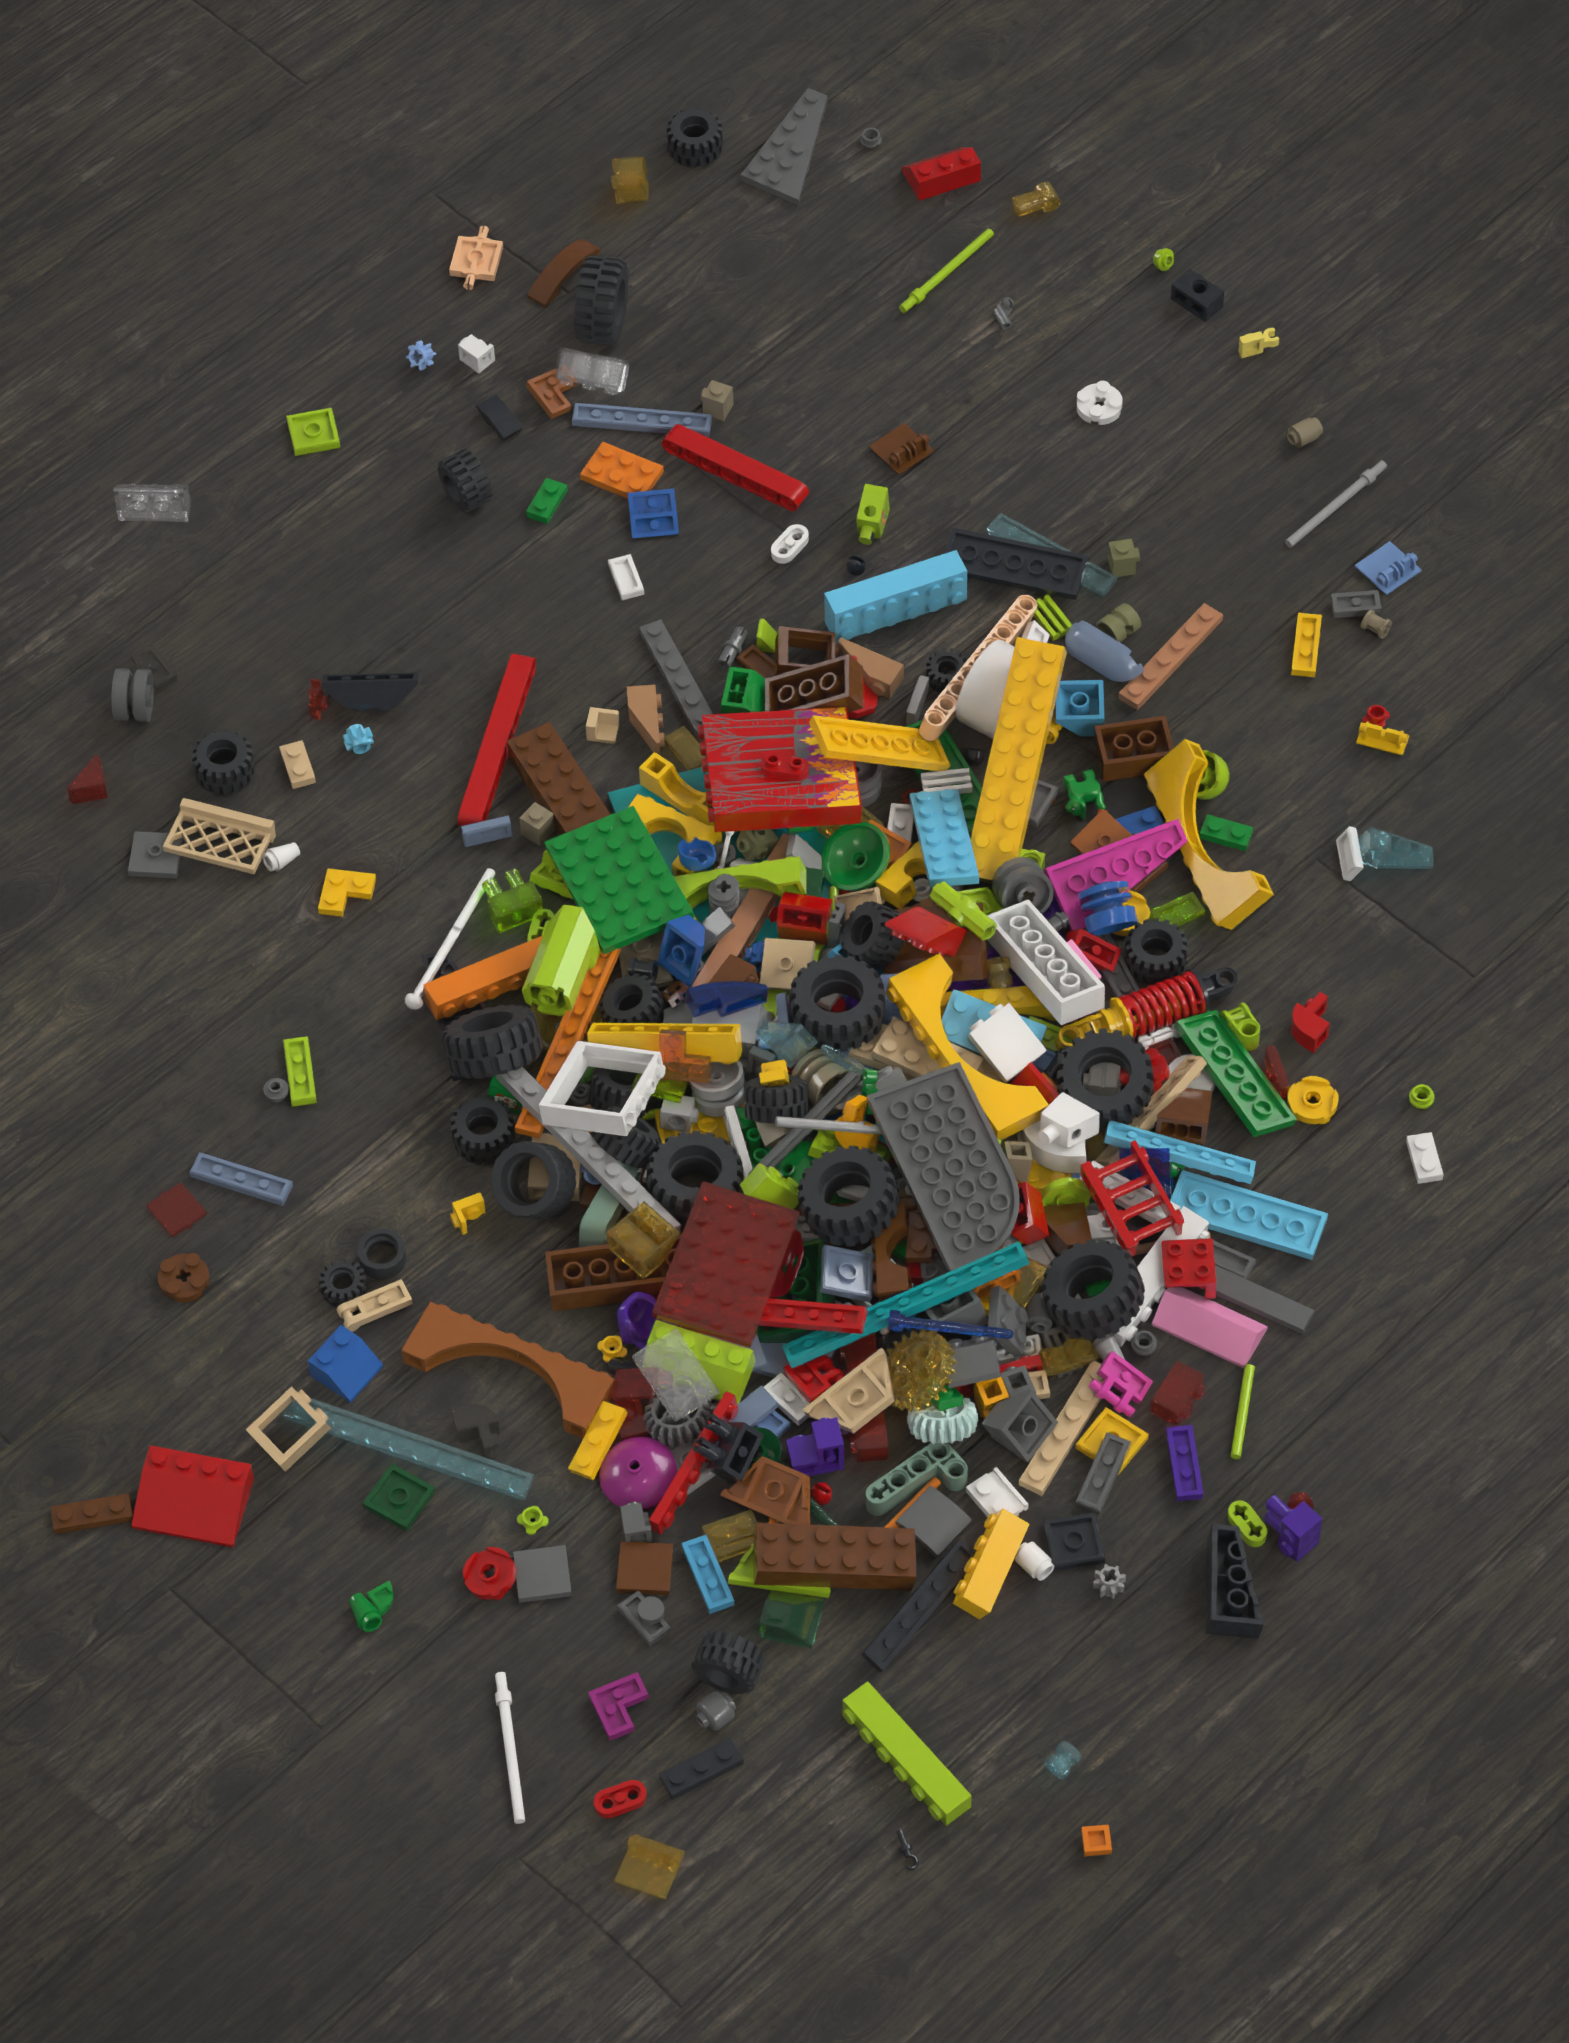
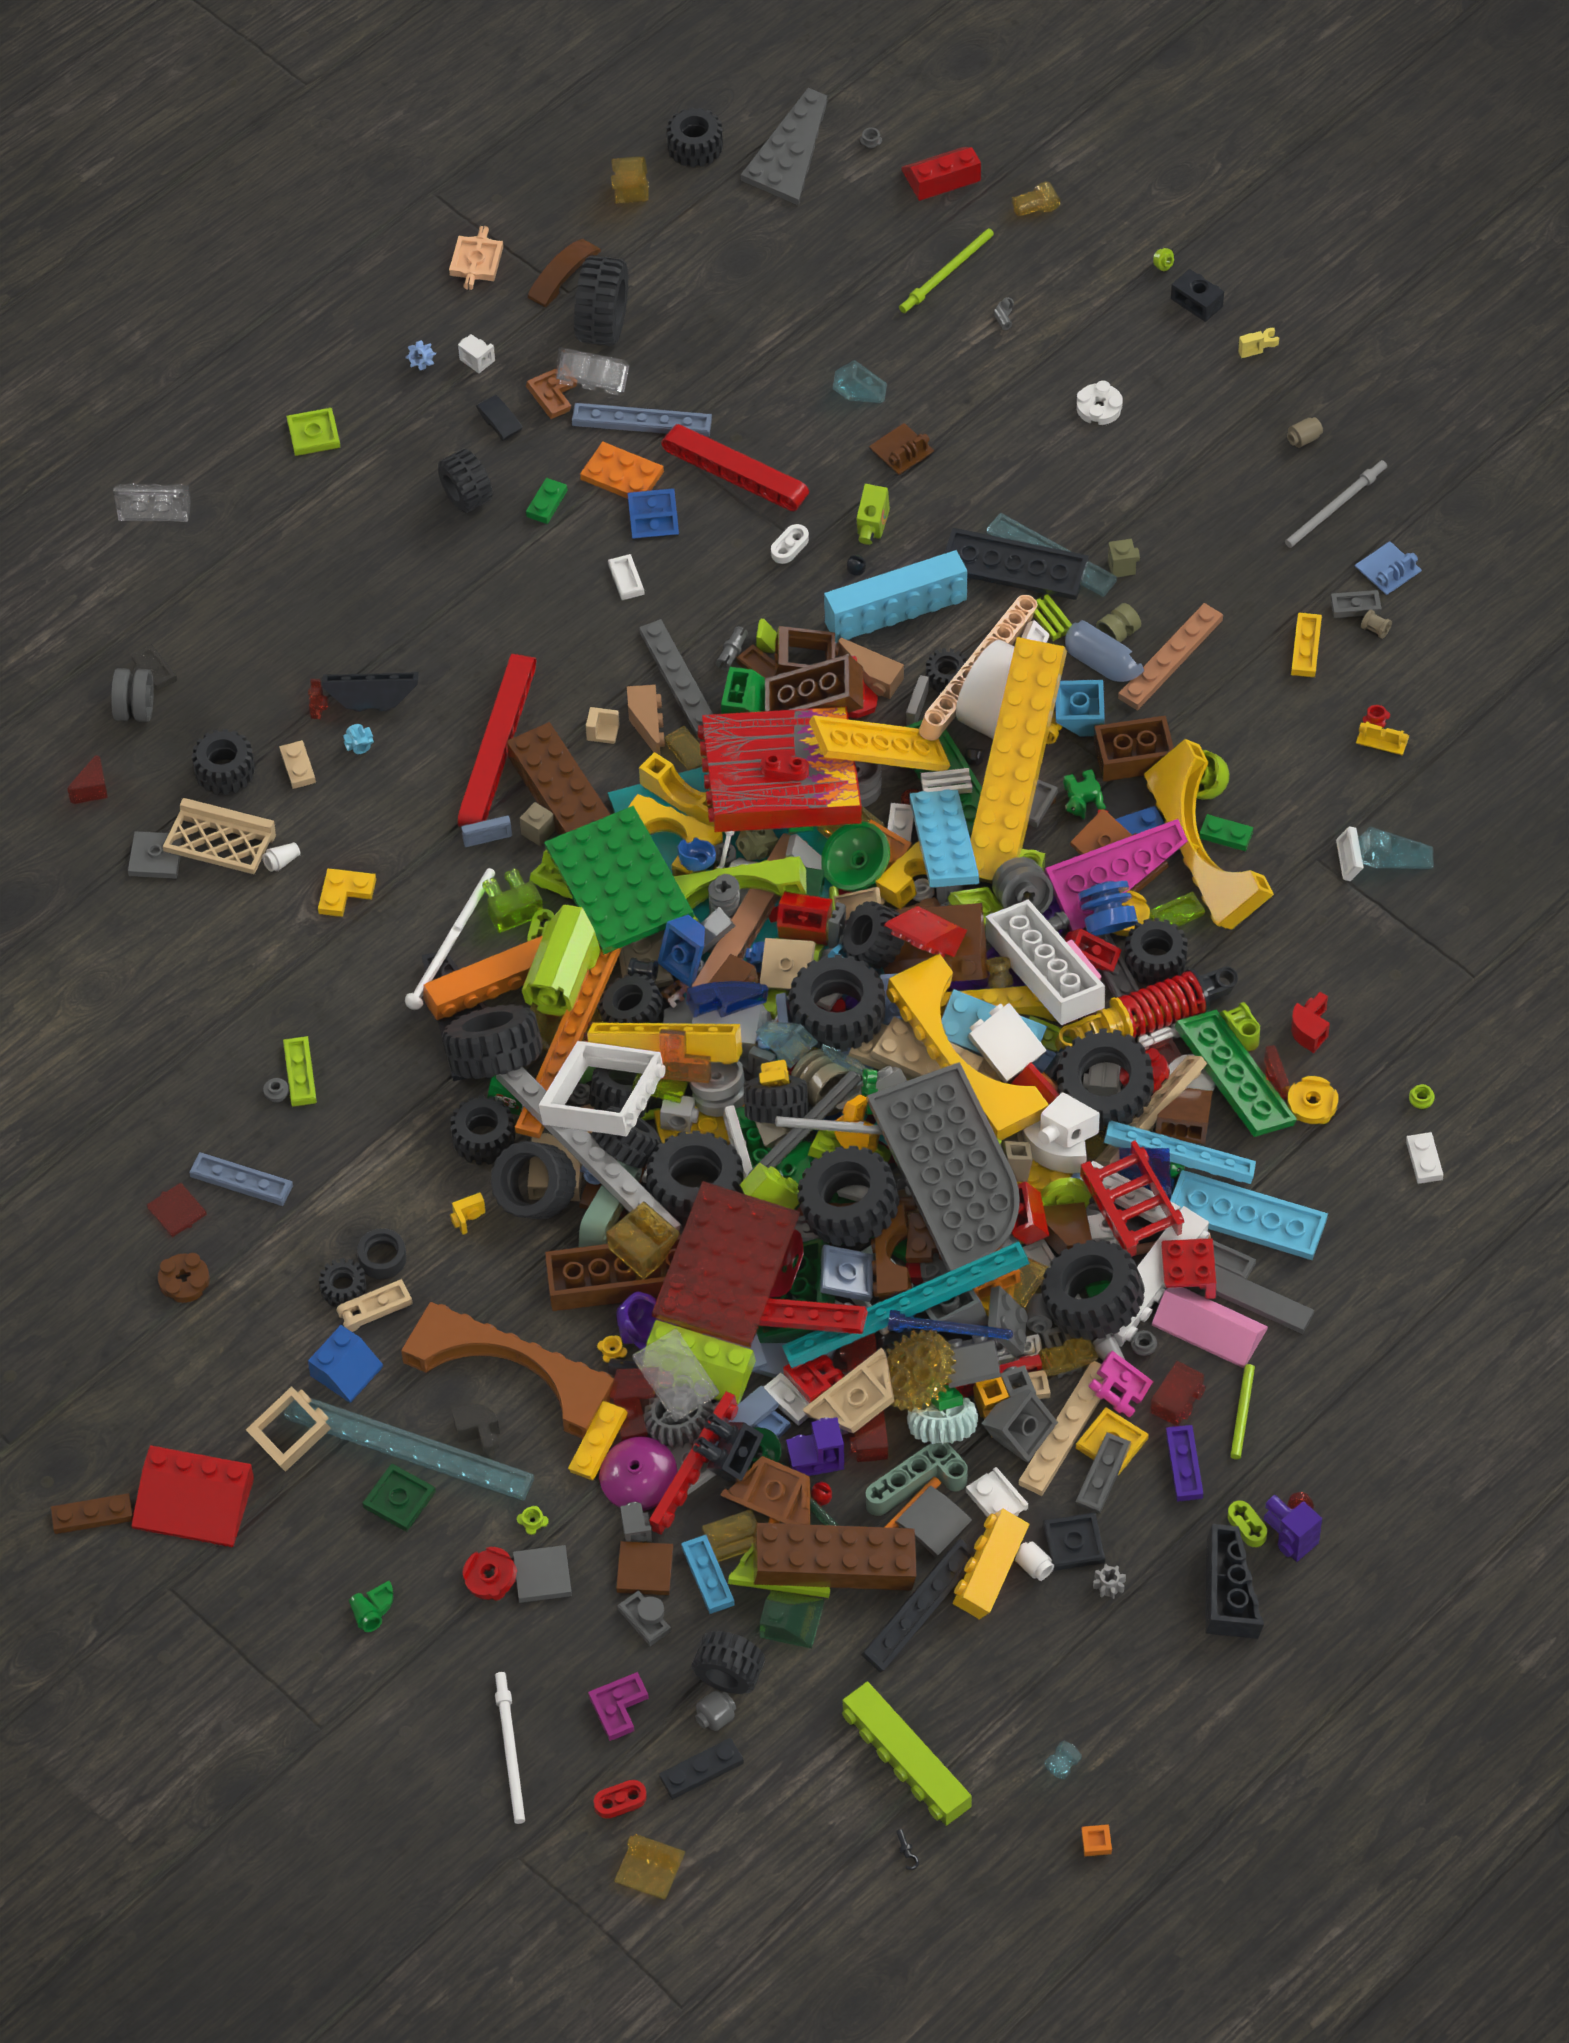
dark tan brick [700,380,733,421] -> none
lime piece [930,881,997,941] -> none
none -> clear light blue slope [833,360,887,403]

